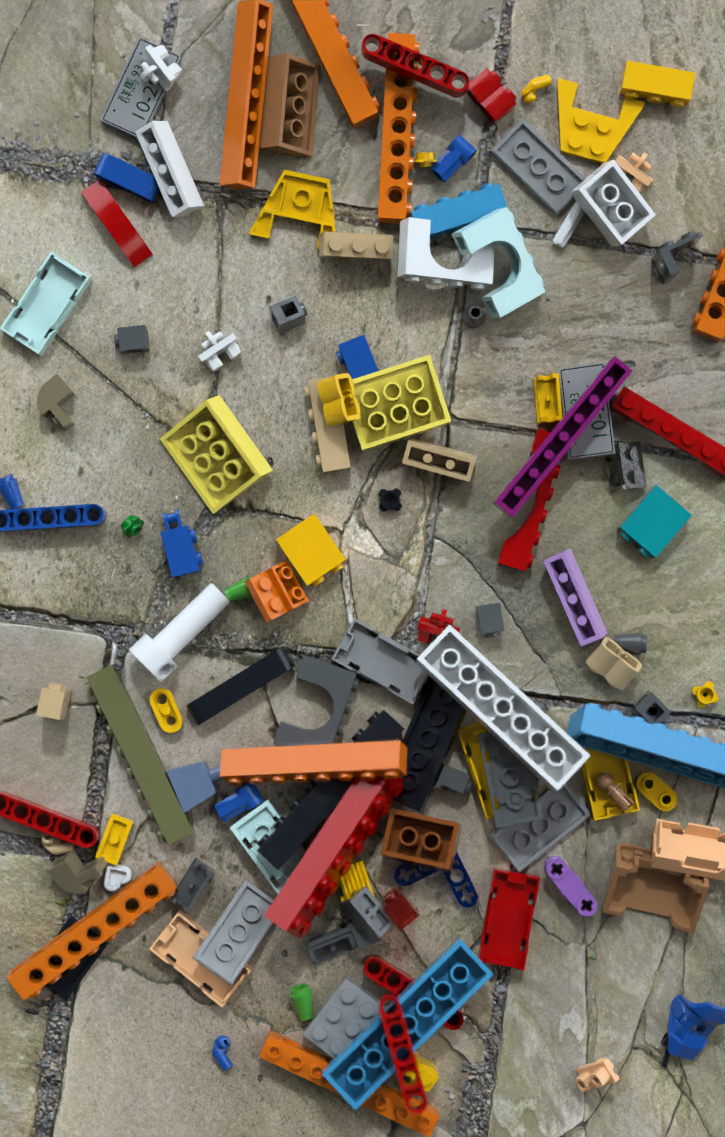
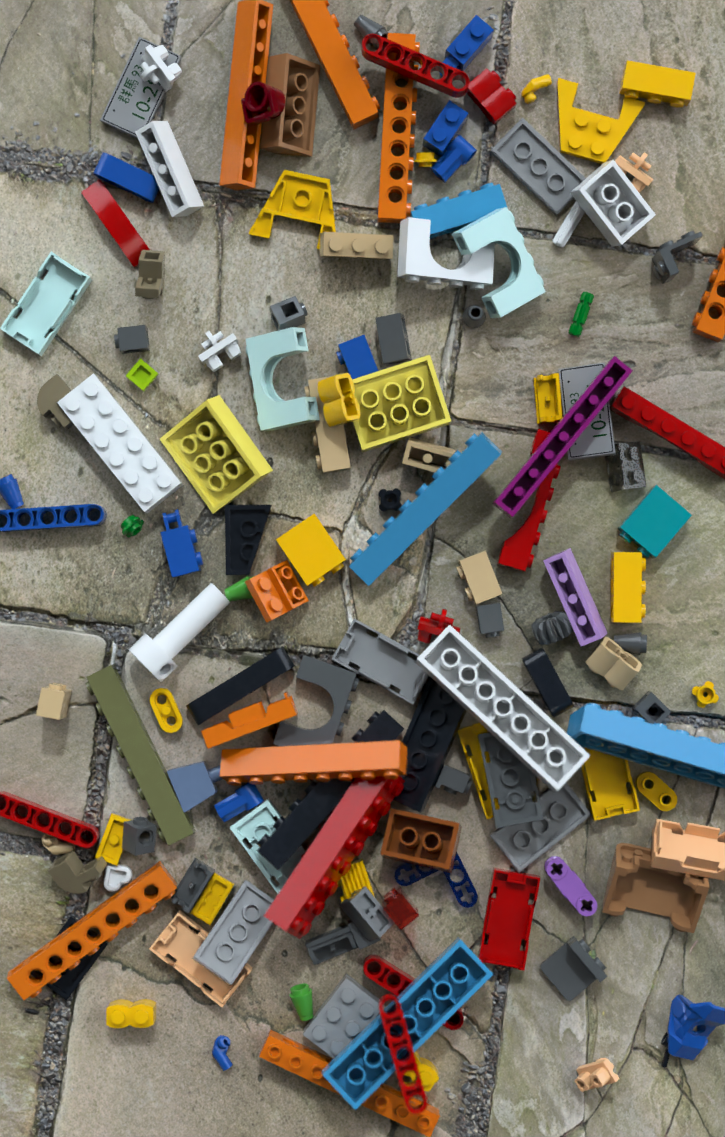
medium nougat pin [596,772,634,812] -> none
none -> white brick [57,373,183,514]
none -> yellow brick [106,999,156,1028]
none -> dark grey brick [122,817,157,856]
none -> lime plate [126,358,159,391]
none -> dark tan brick [135,250,165,299]
none -> yellow plate [190,872,234,925]
none -> orange piece [201,691,298,749]
none -> black wing [225,505,272,575]
none -> dark red piece [241,81,286,124]
none -> light aqua arch [246,327,320,431]
none -> dark azure brick [349,432,502,586]
none -> dark grey cone [354,15,388,48]
none -> dark grey hinge [375,313,412,365]
none -> blue brick [423,100,468,157]
none -> blue brick [439,15,494,77]
none -> tan brick [456,550,502,604]
none -> black beam [522,648,574,718]
none -> dark grey gear [531,611,573,645]
none -> dark grey bracket [540,936,607,1001]
none -> green axle [568,292,594,337]
none -> yellow brick [610,552,646,623]

